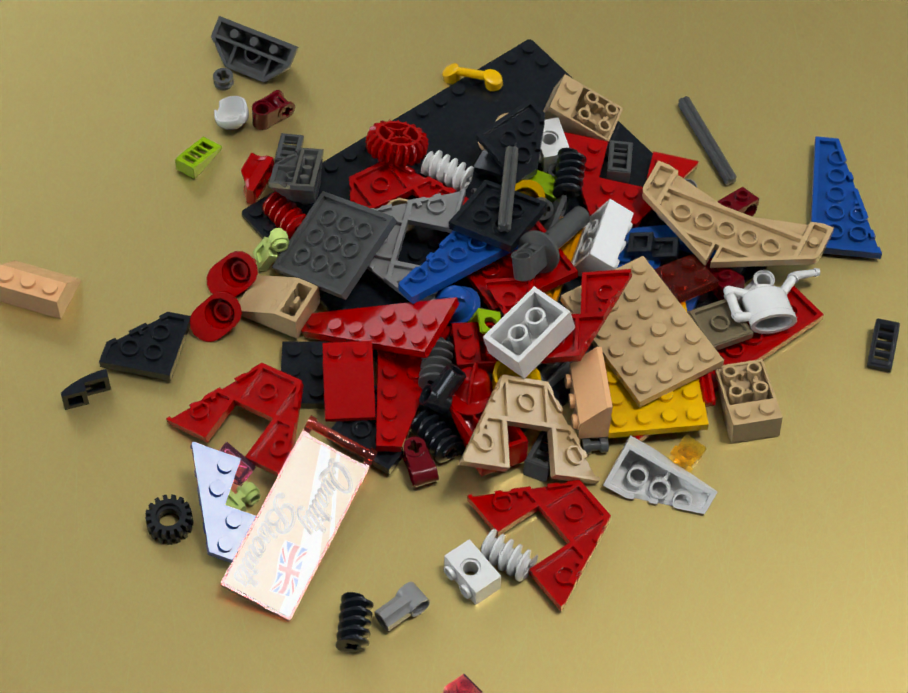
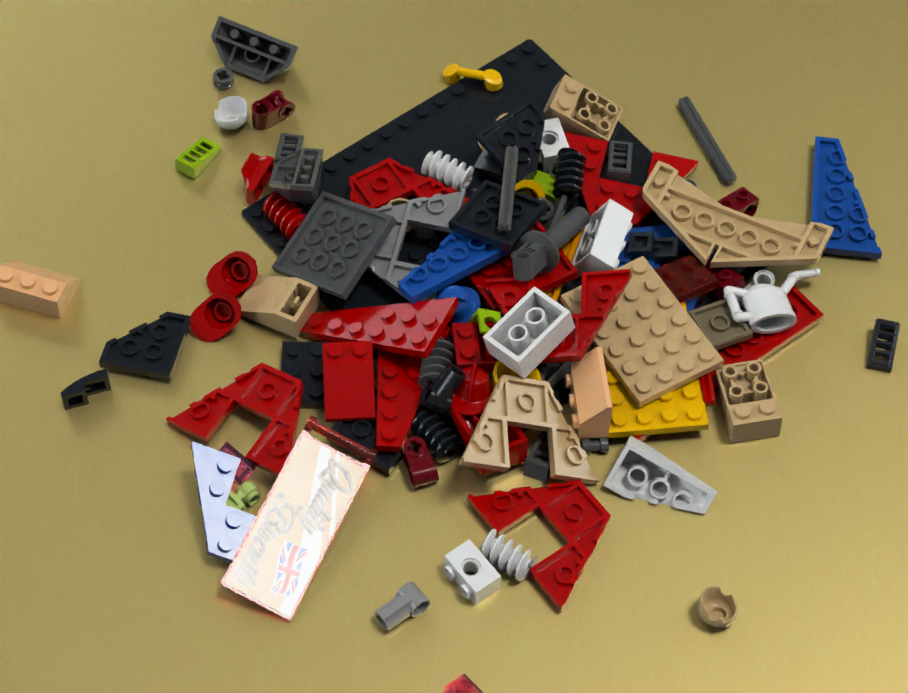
black tyre [145,494,194,545] -> none
yellowish green plate [253,228,289,271] -> none
black piece [336,592,374,652] -> none
red gear [365,119,428,167] -> none
clear yellow bracket [670,435,707,469] -> none
none -> tan hair [698,586,738,628]

